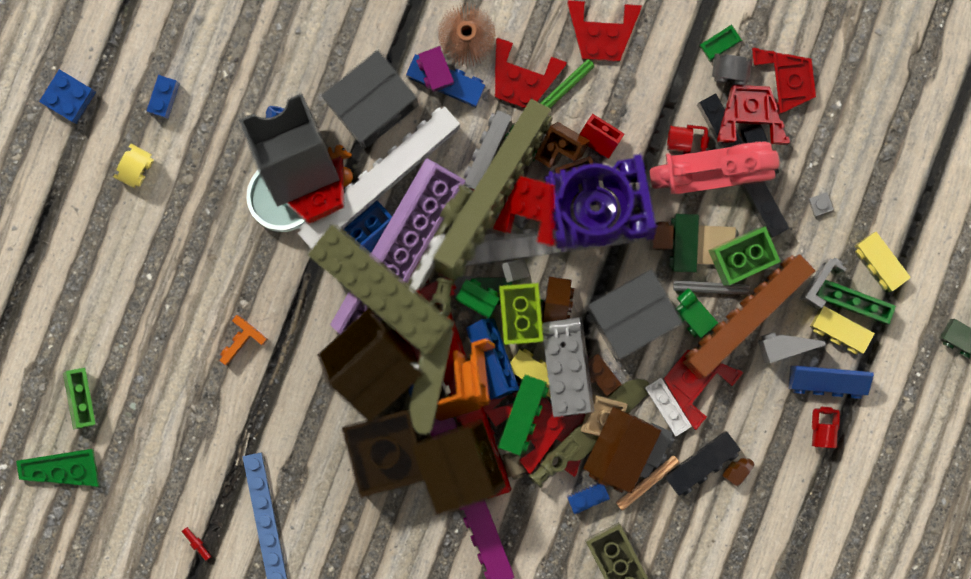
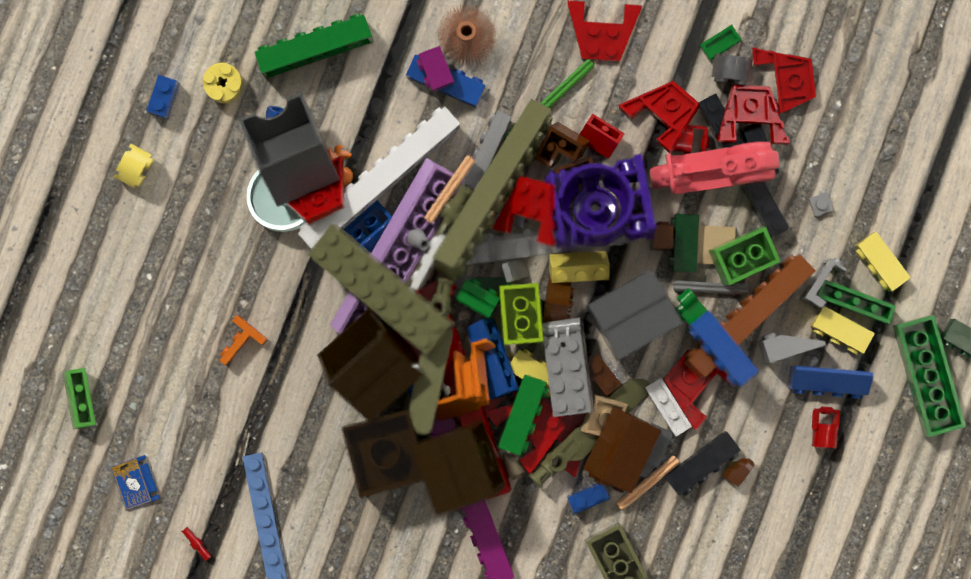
green wing [16,448,99,487] -> none
blue brick [39,69,96,124] -> none
dark grey piece [321,50,419,150] -> none
red wing [495,37,567,109] -> none
none -> piece [111,455,160,510]
none -> light yellow brick [203,63,244,104]
none -> green brick [254,13,374,79]
none -> light grey cone [407,229,430,250]
none -> light nougat axle [425,156,475,223]
none -> light yellow brick [549,251,610,283]
none -> red wing [618,81,700,154]
none -> blue brick [688,310,759,387]
none -> green brick [892,315,966,437]

